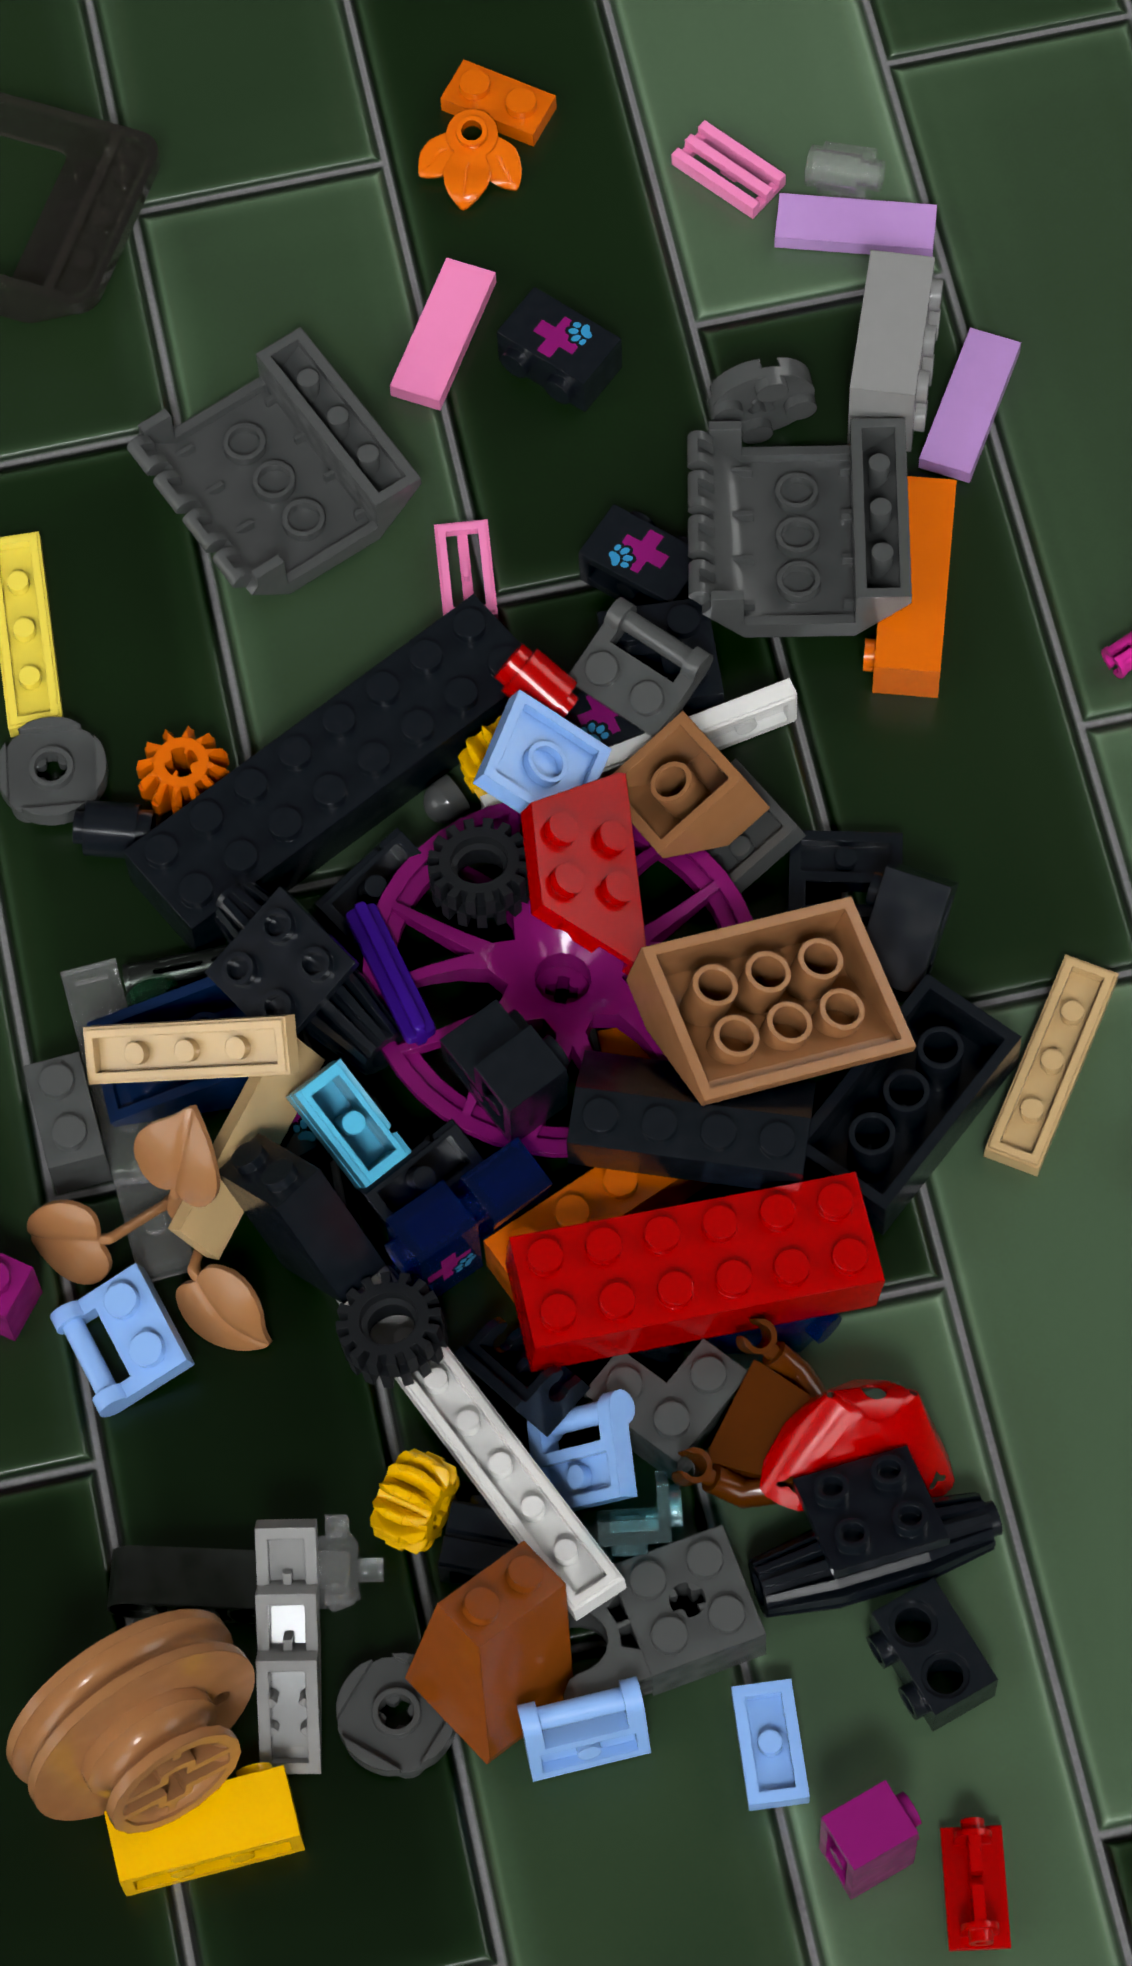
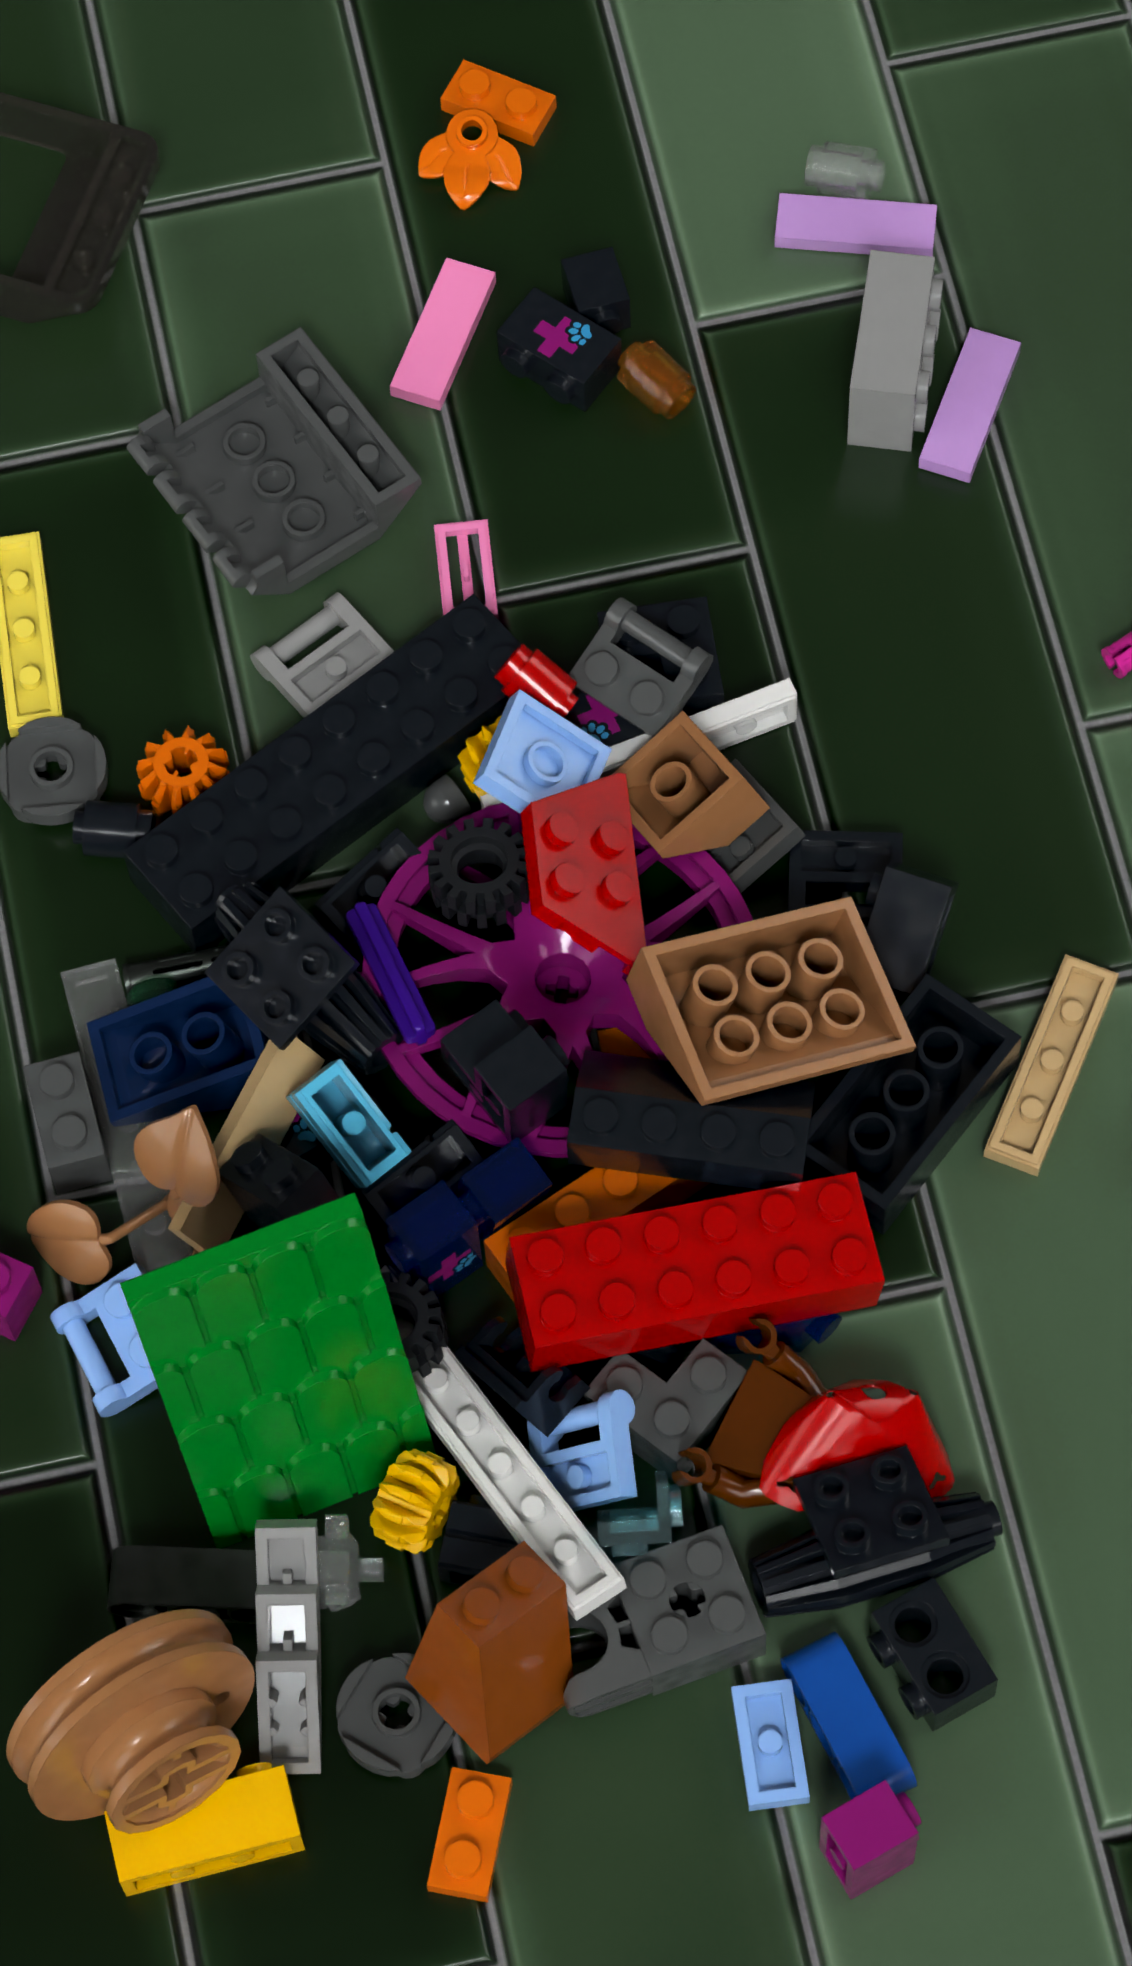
tan tile [83,1014,300,1085] -> none
light blue plate [517,1676,651,1782] -> none
black brick [579,504,693,606] -> none
bright pink tile [671,120,786,219] -> none
dark grey slope [687,418,912,638] -> none
dark grey plate [706,357,817,444] -> none
orange brick [863,476,957,698] -> none
red hinge [940,1817,1011,1952] -> none
none -> green piece [120,1192,436,1549]
none -> light grey plate [250,592,395,718]
none -> orange plate [427,1767,513,1903]
none -> black brick [561,247,631,335]
none -> clear orange brick [617,340,697,419]
none -> blue beam [780,1631,917,1799]

